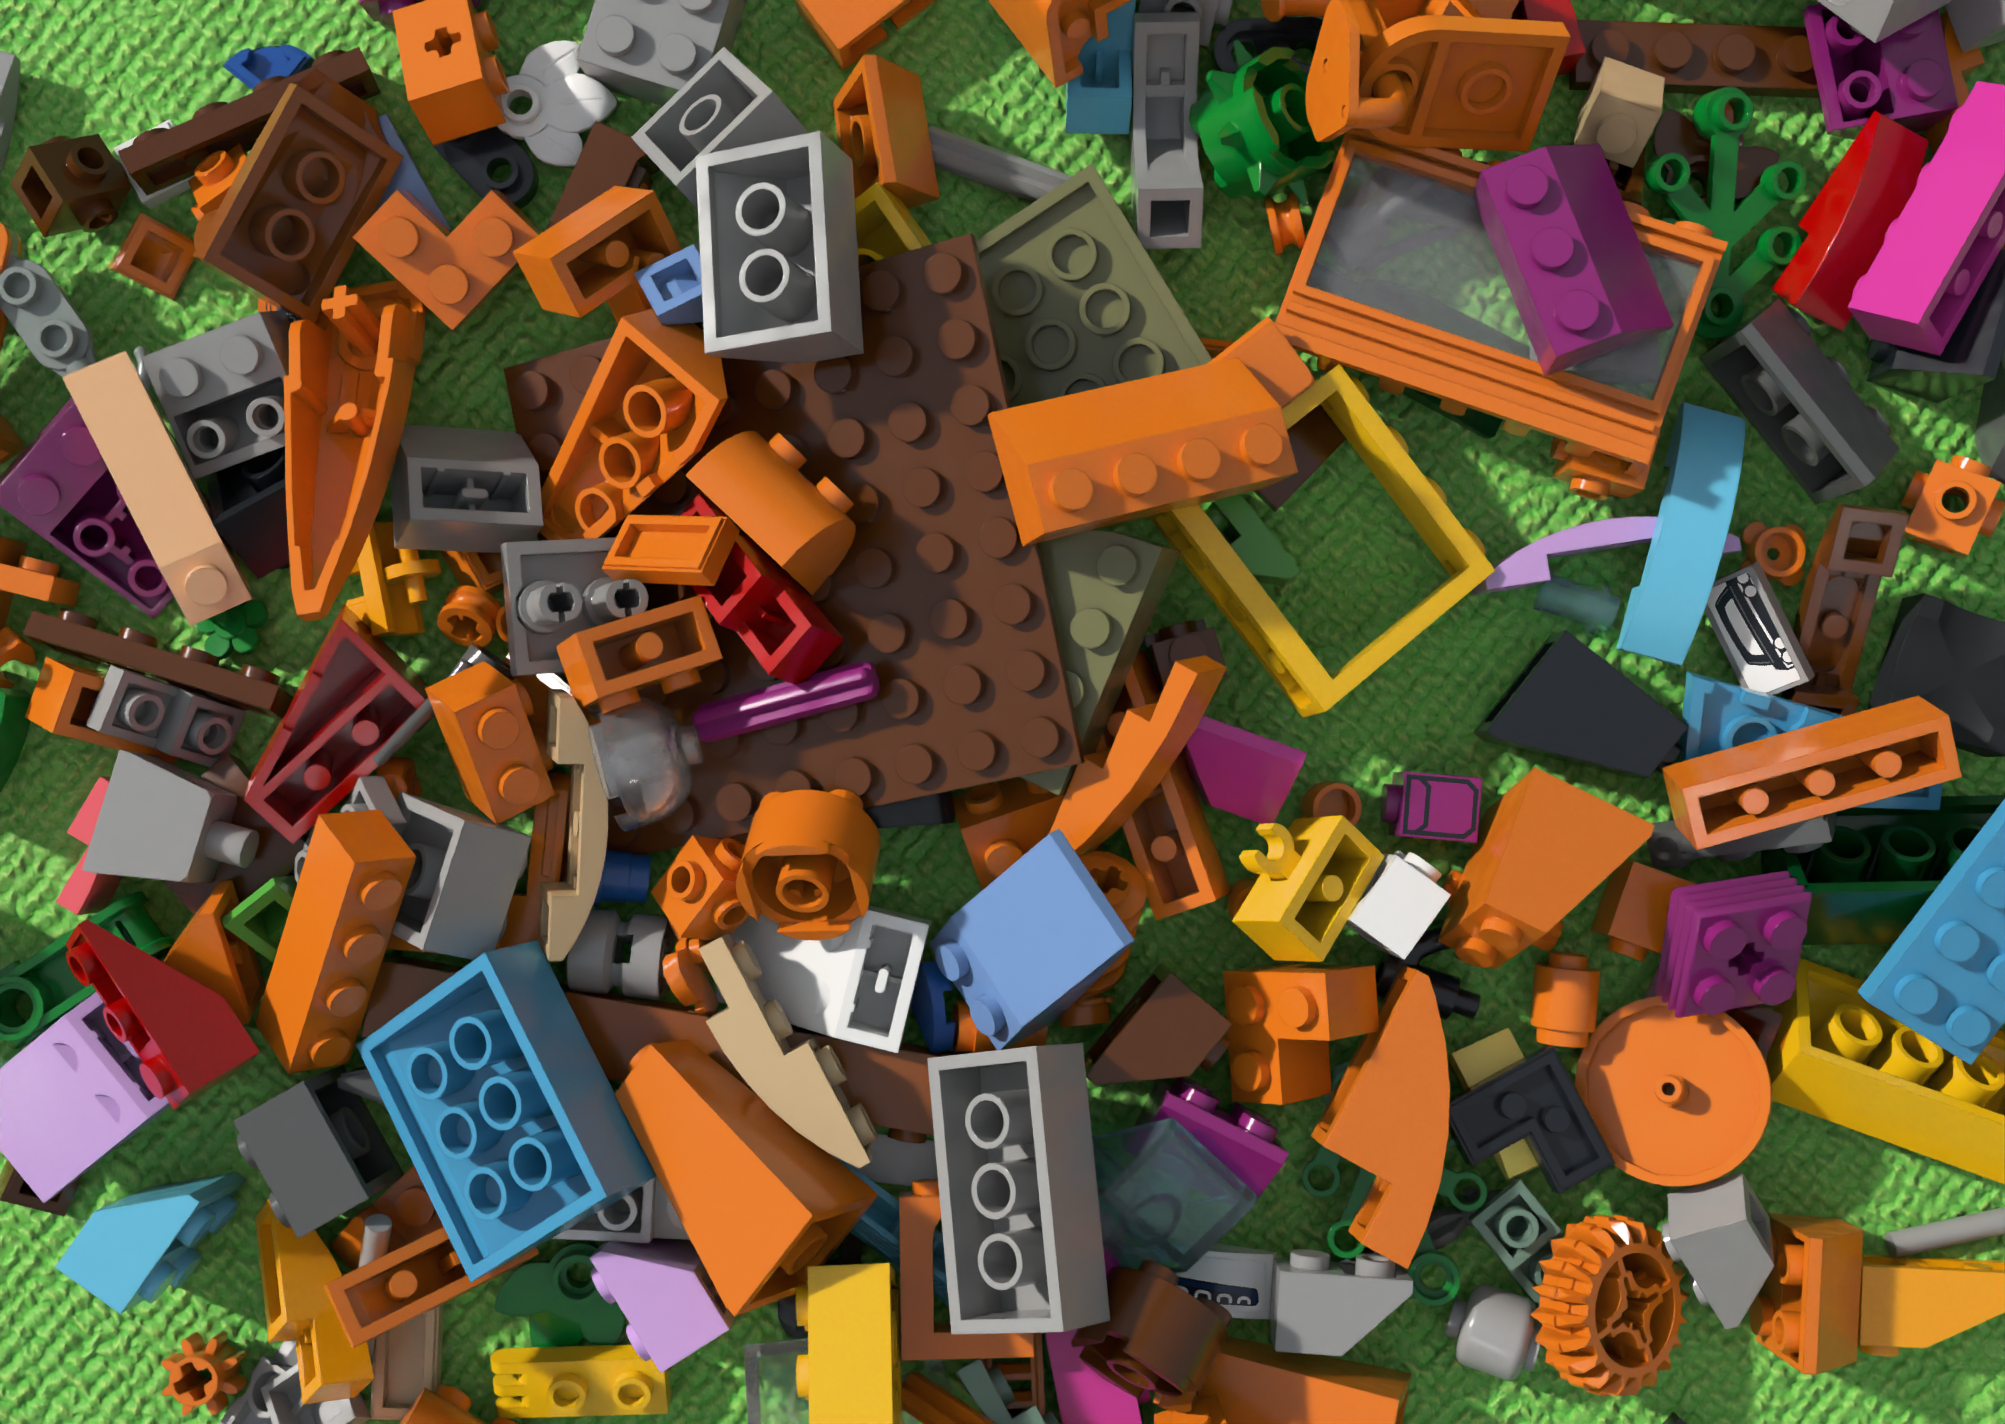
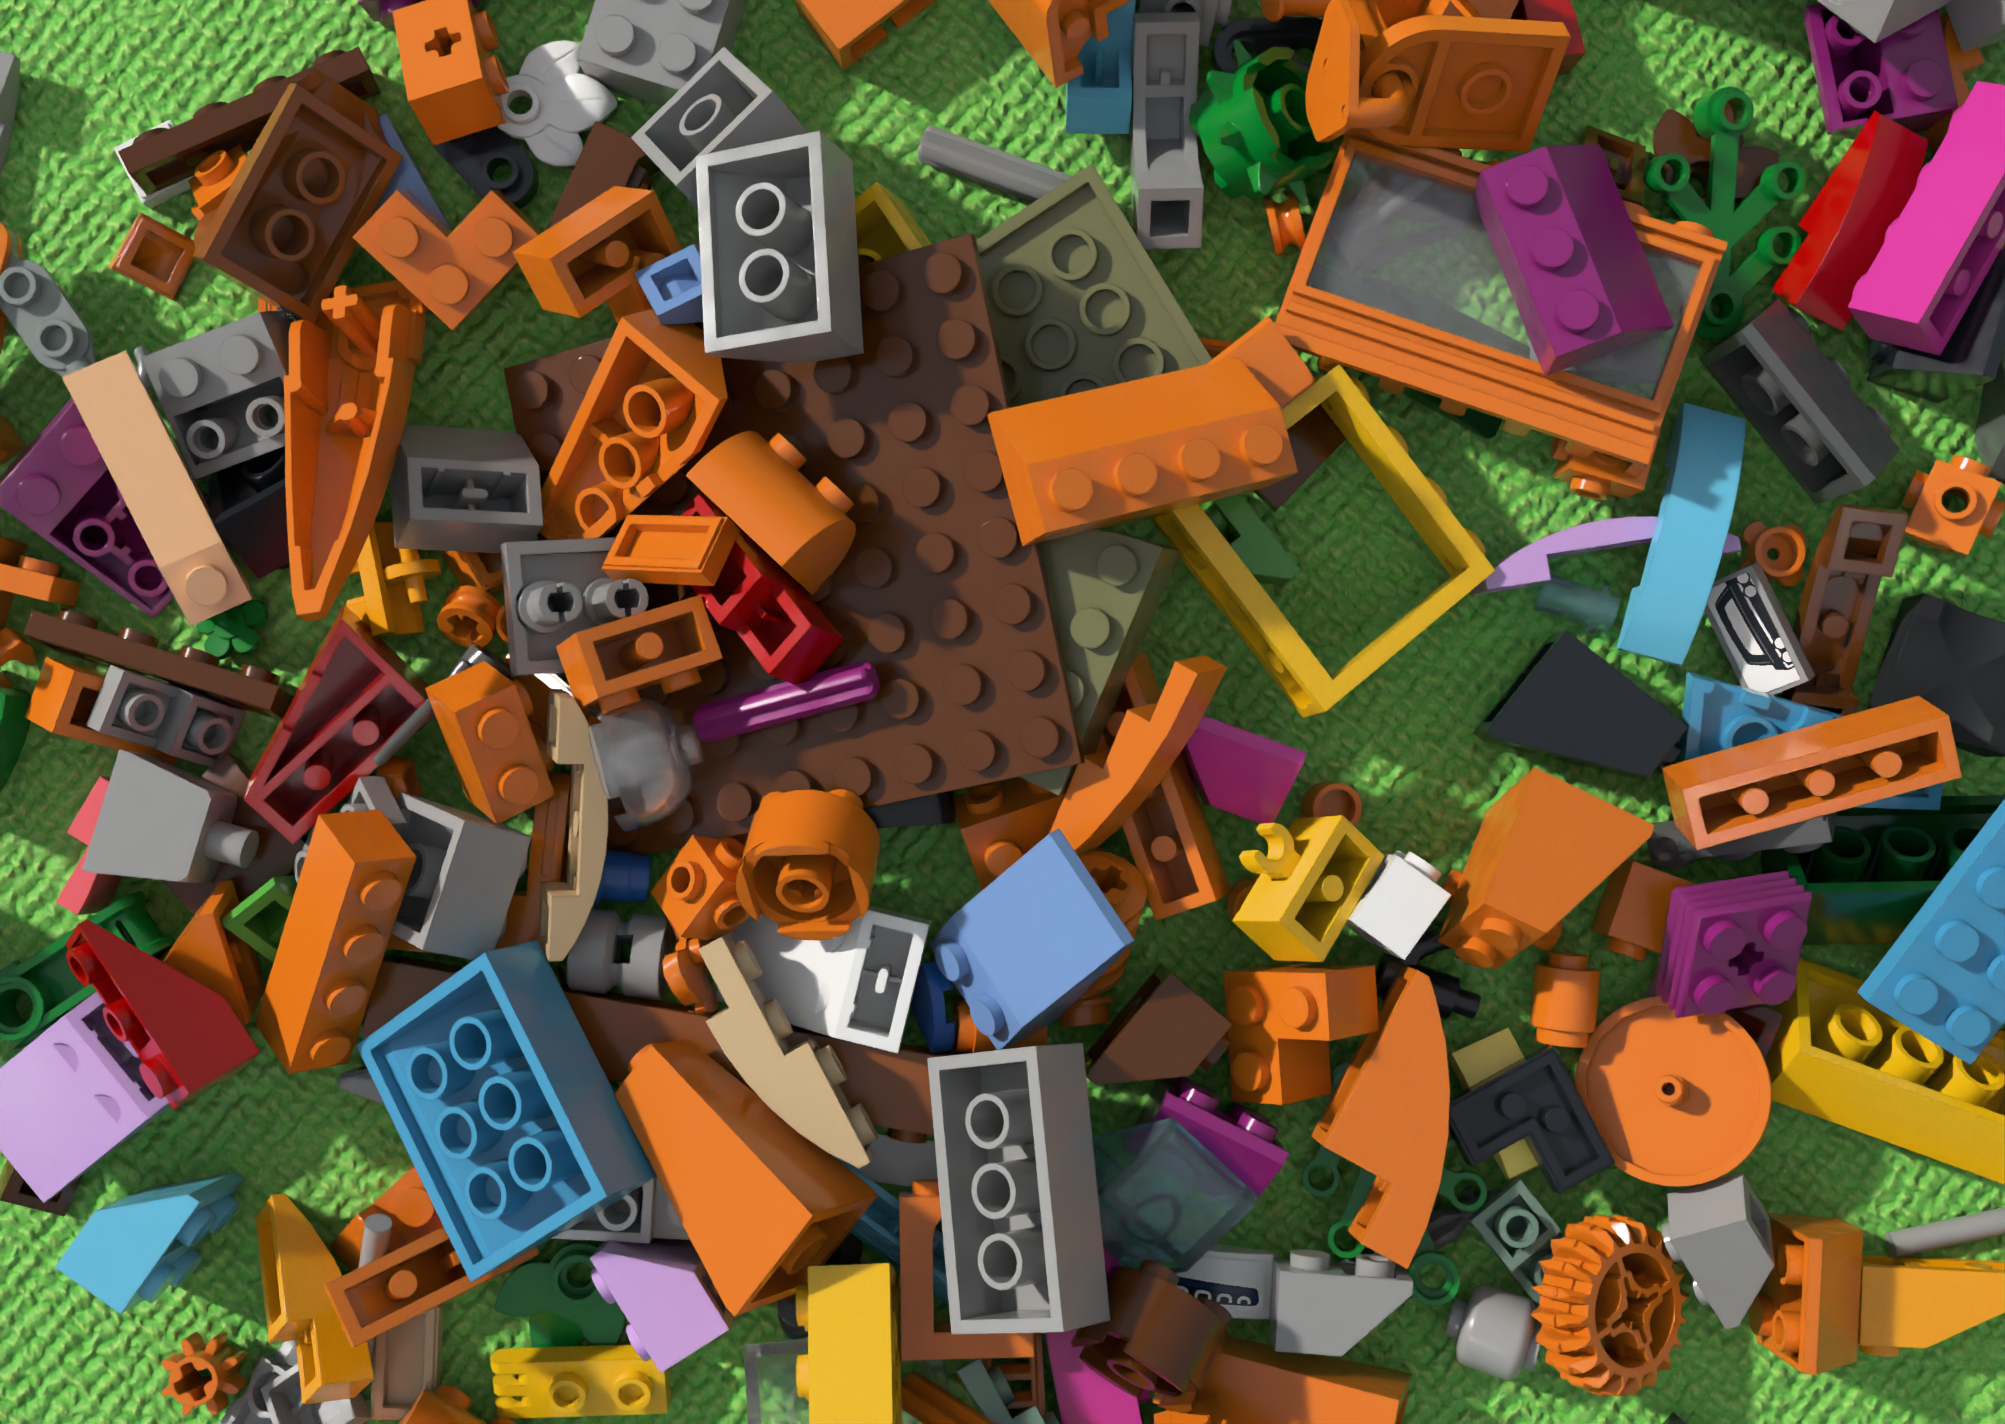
reddish brown brick [10,134,132,237] -> none
blue tile [223,44,315,91] -> none
dark grey brick [233,1065,404,1239] -> none
orange slope [832,54,940,209] -> none
reddish brown brick [1143,619,1228,694] -> none
magenta brick [1380,772,1482,843] -> none
reddish brown plate [1569,20,1820,98] -> none
tan brick [1574,56,1665,168] -> none

